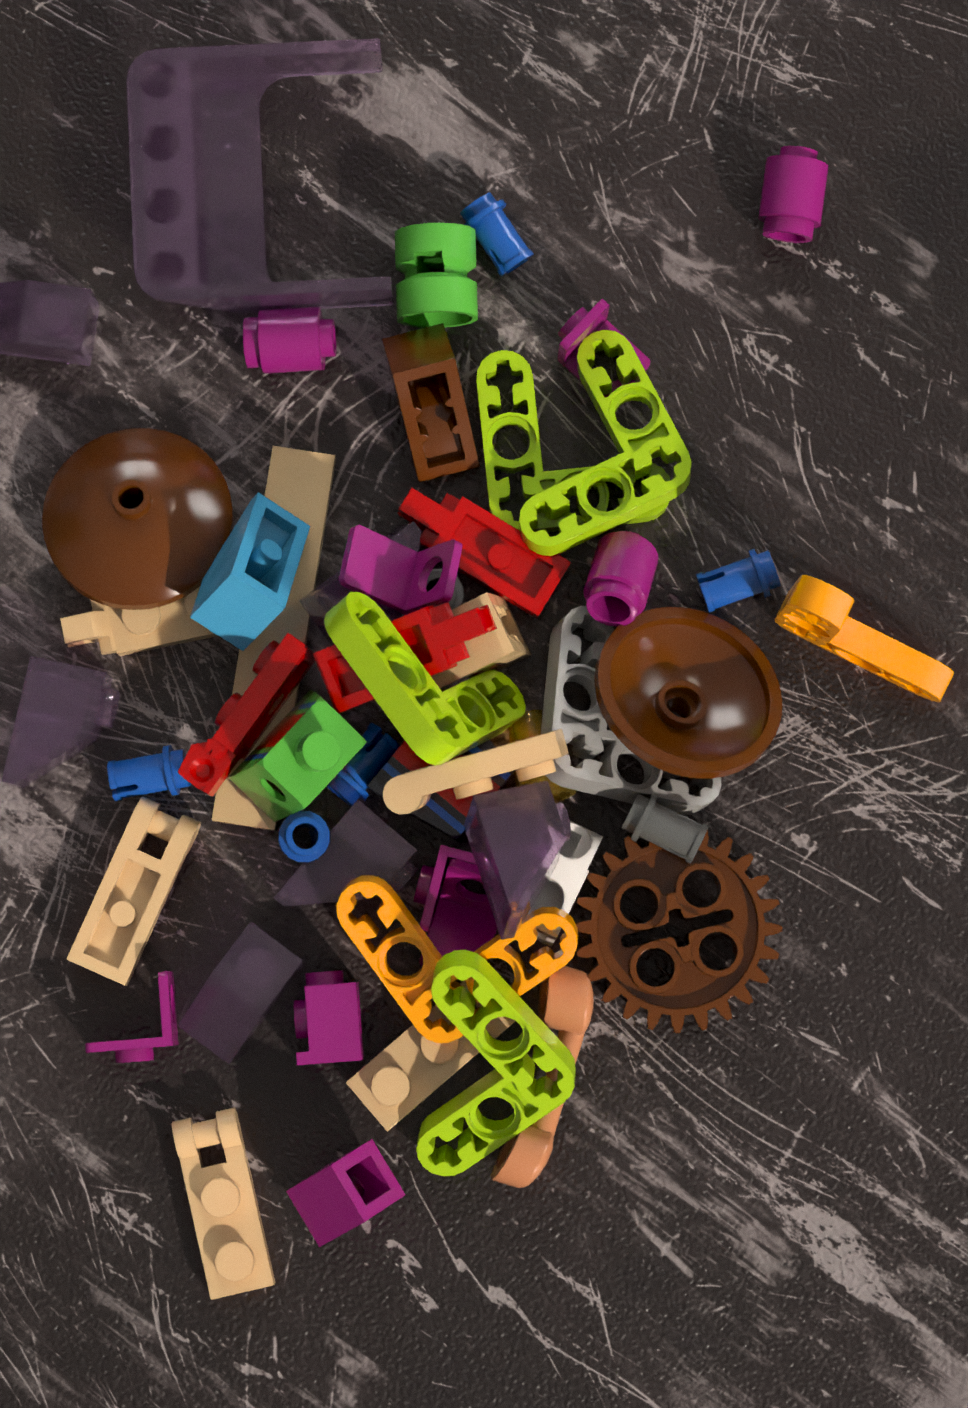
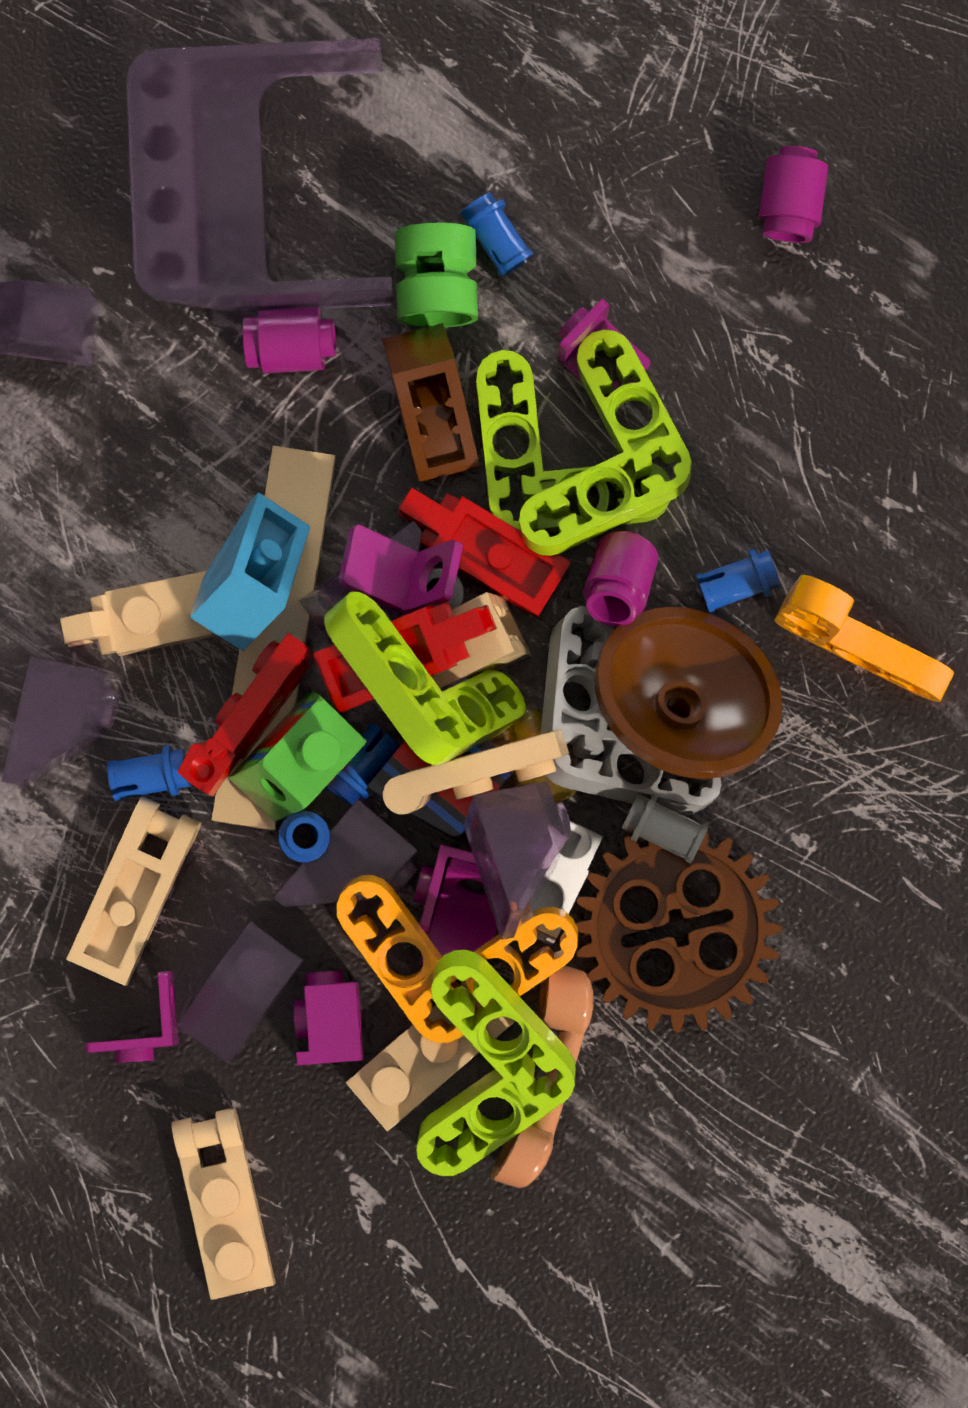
reddish brown dish [42,428,233,610] -> none
magenta brick [286,1139,405,1247] -> none

